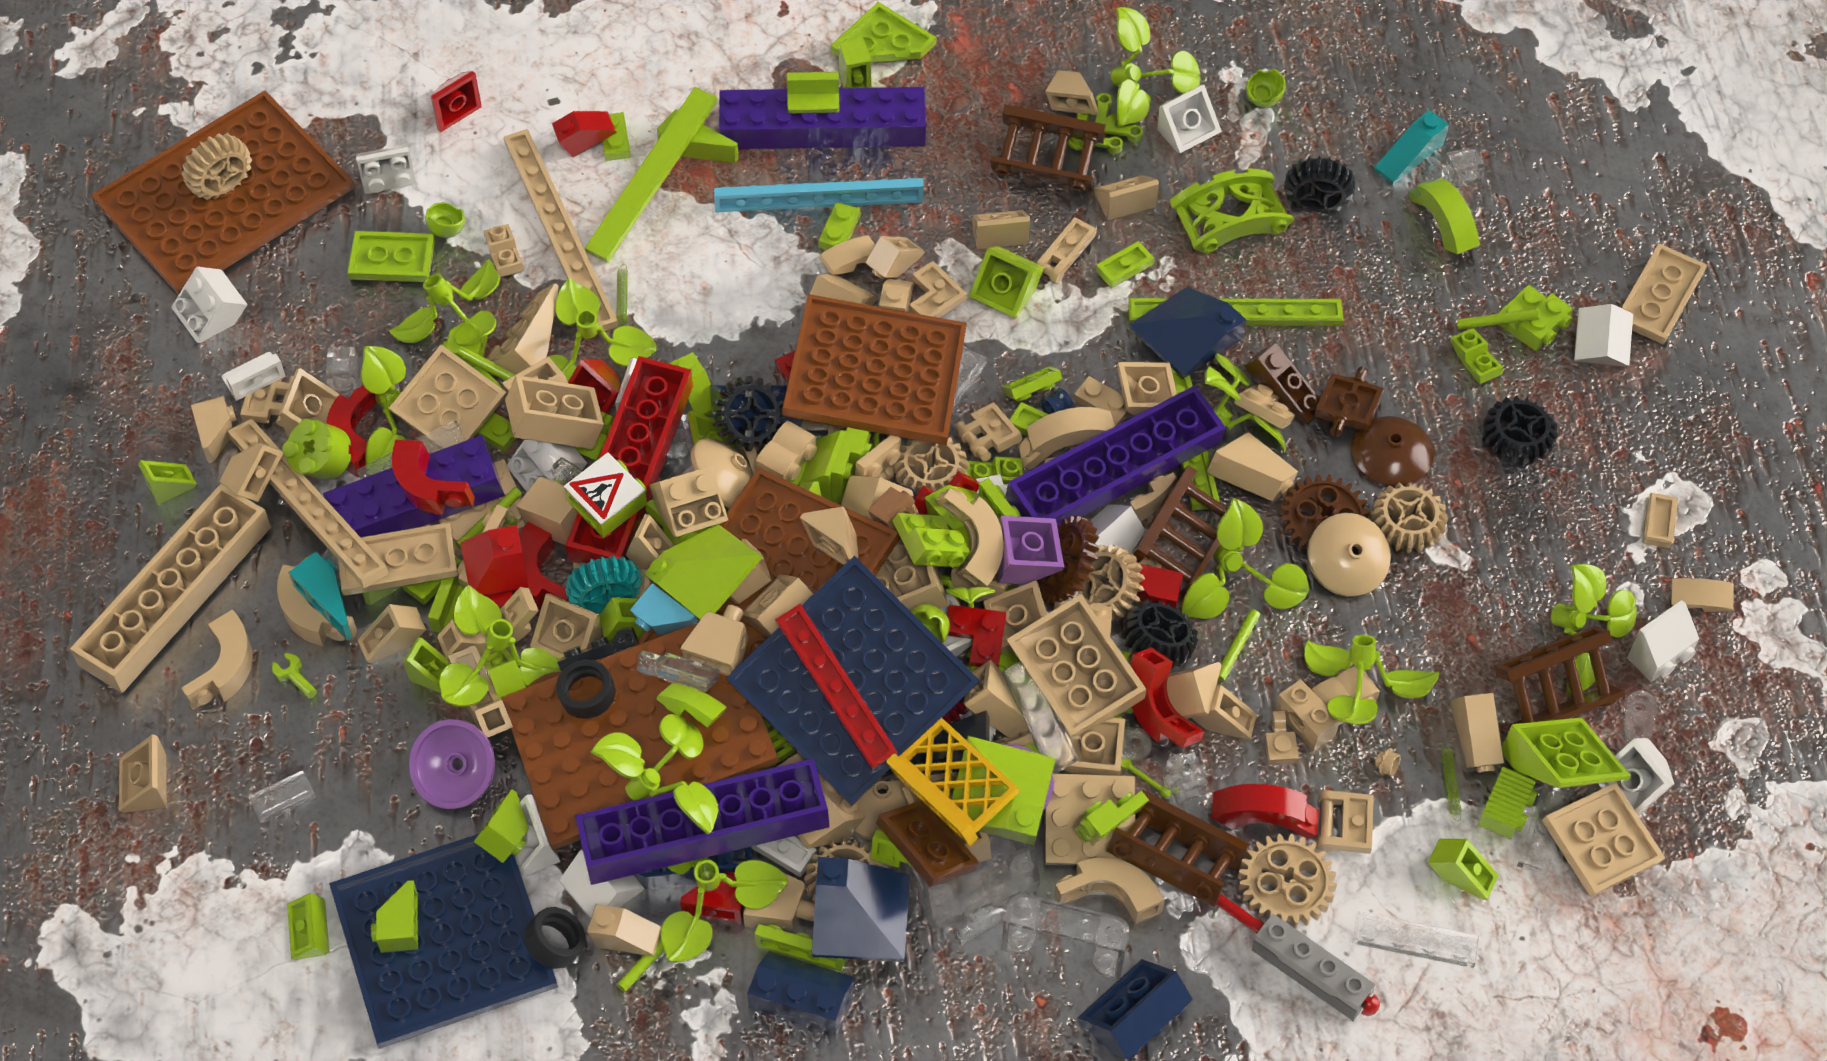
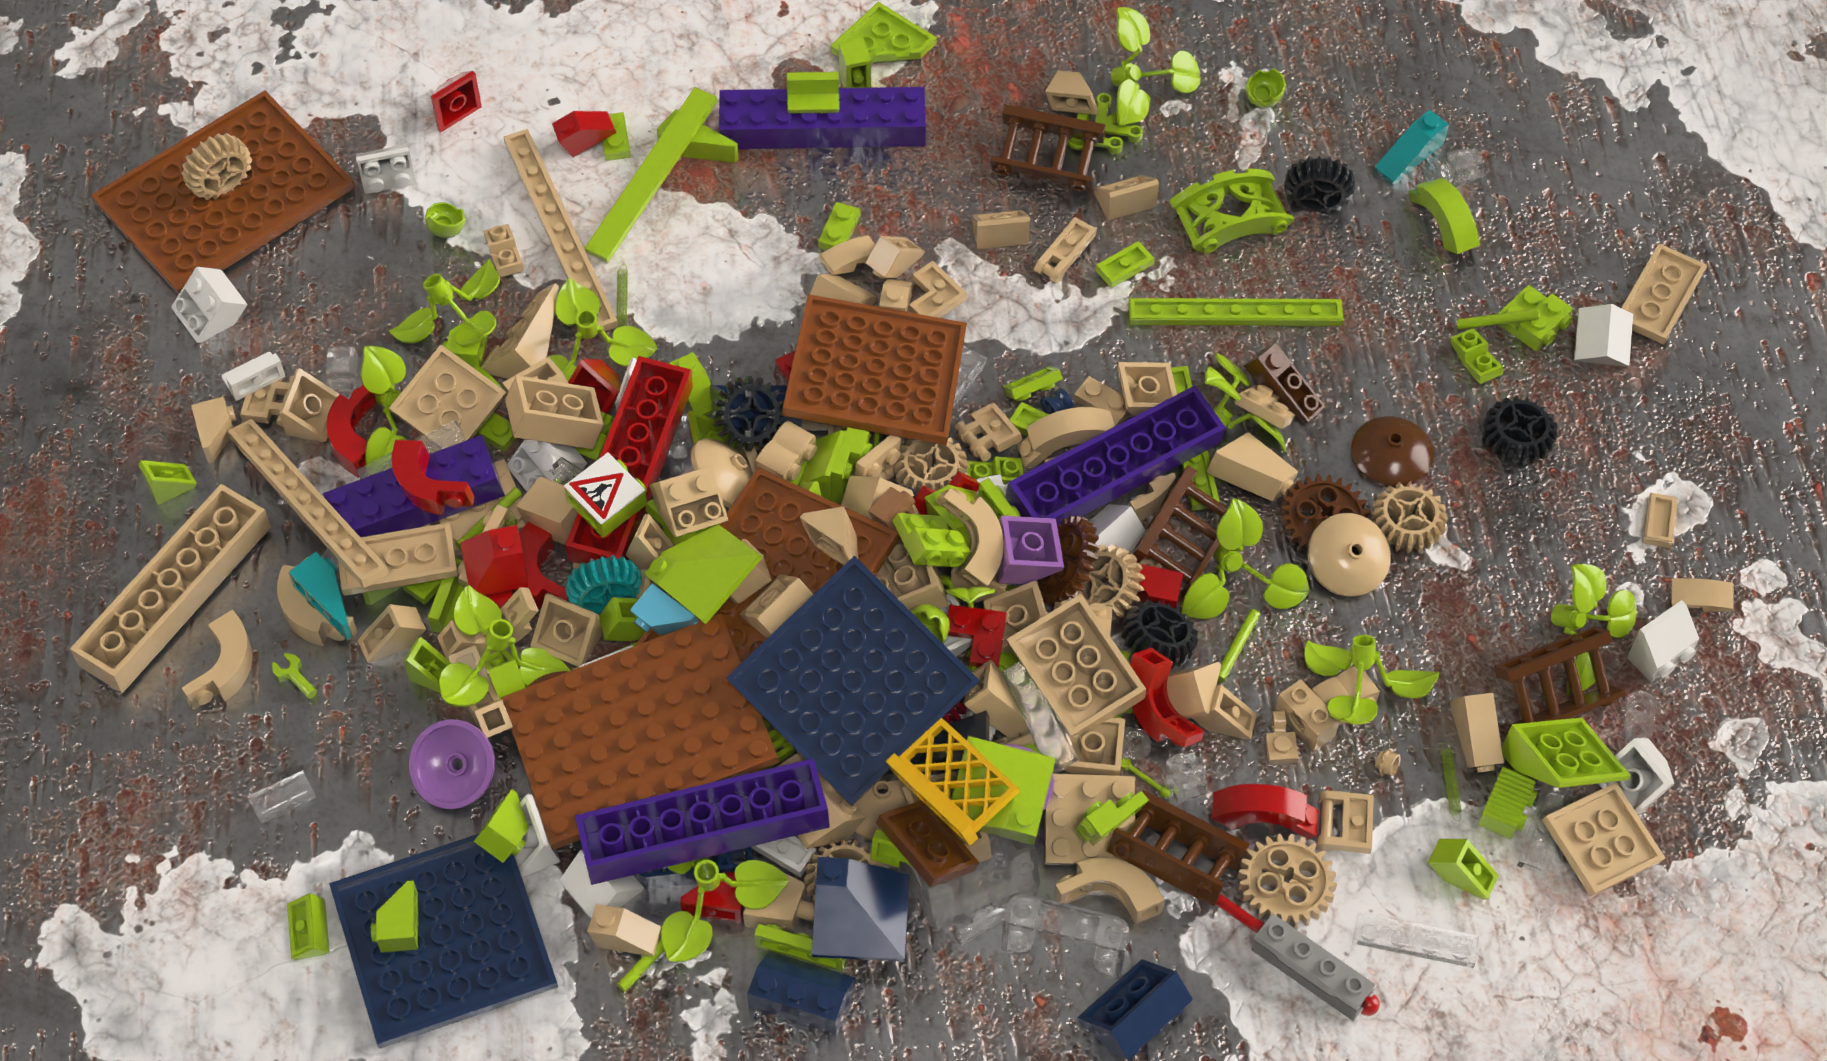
tan slope [119,734,167,813] -> none
tan slope [219,443,284,502] -> none
lime brick [282,419,351,481] -> none
lime plate [348,231,435,282] -> none
lime bar [457,346,516,381] -> none
black tyre [524,907,586,969] -> none
black tyre [556,659,616,719] -> none
black hinge [558,627,639,671] -> none
lime plant [591,714,718,834] -> none
clear hinge [636,650,720,692] -> none
lime slope [656,683,727,728] -> none
tan torso [681,605,749,676] -> none
medium azure plate [714,178,924,212] -> none
red tile [775,604,898,770] -> none
lime slope [969,246,1044,318] -> none
dark blue slope [1128,287,1247,379] -> none
white slope [1157,85,1222,153] -> none
reddish brown plate [1314,367,1384,437] -> none

